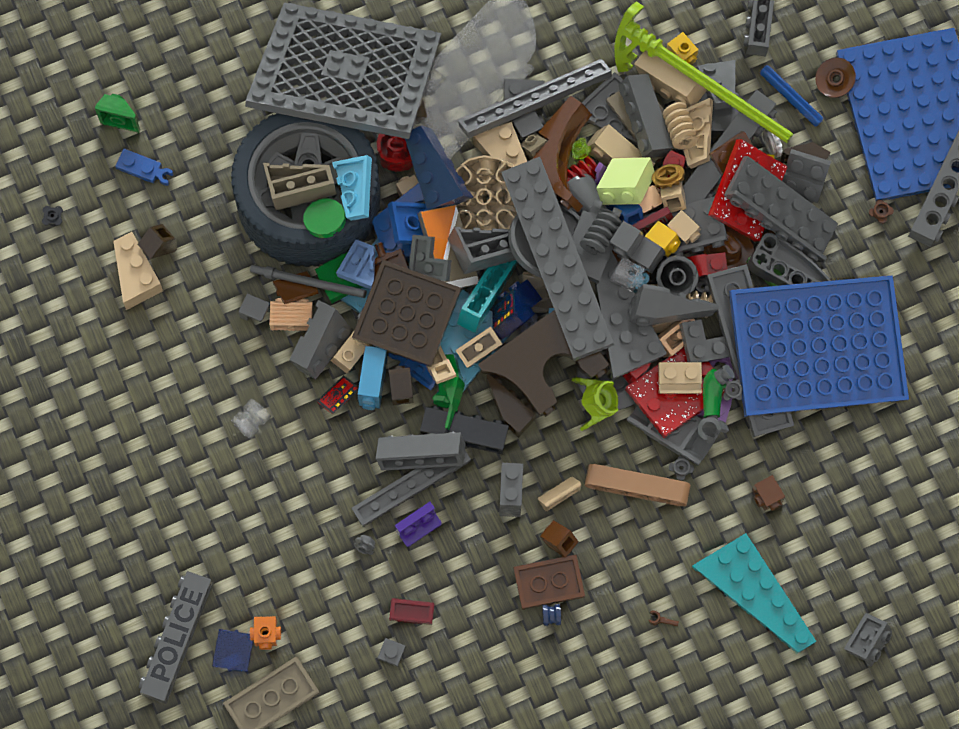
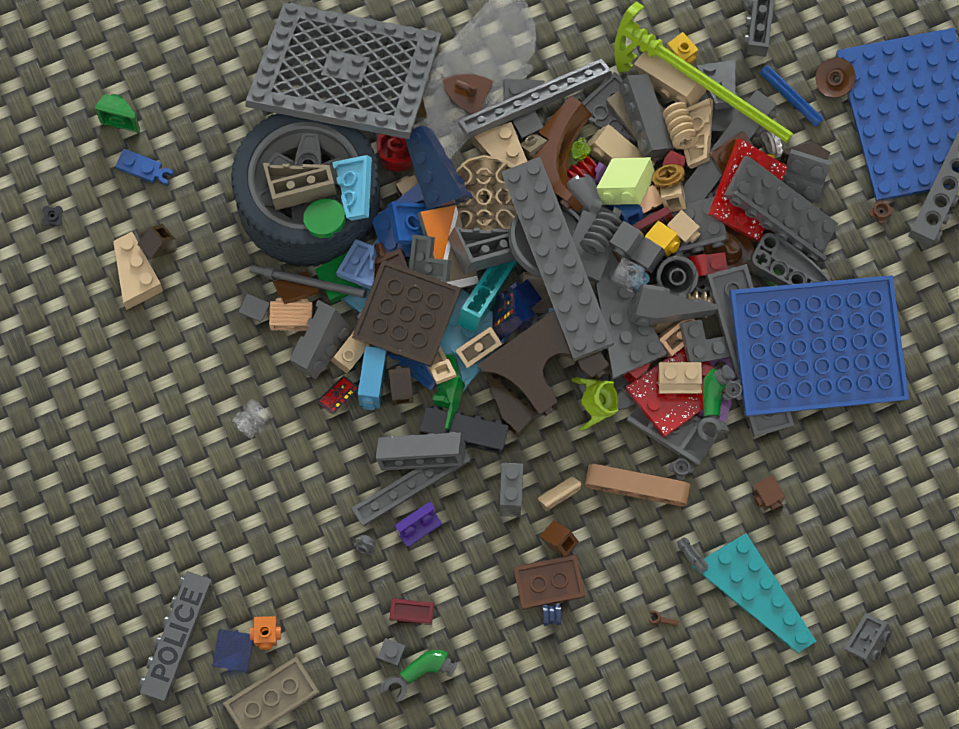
none -> green piece [380,649,458,701]
none -> reddish brown shield [442,74,493,114]
none -> dark grey axle [677,537,708,574]

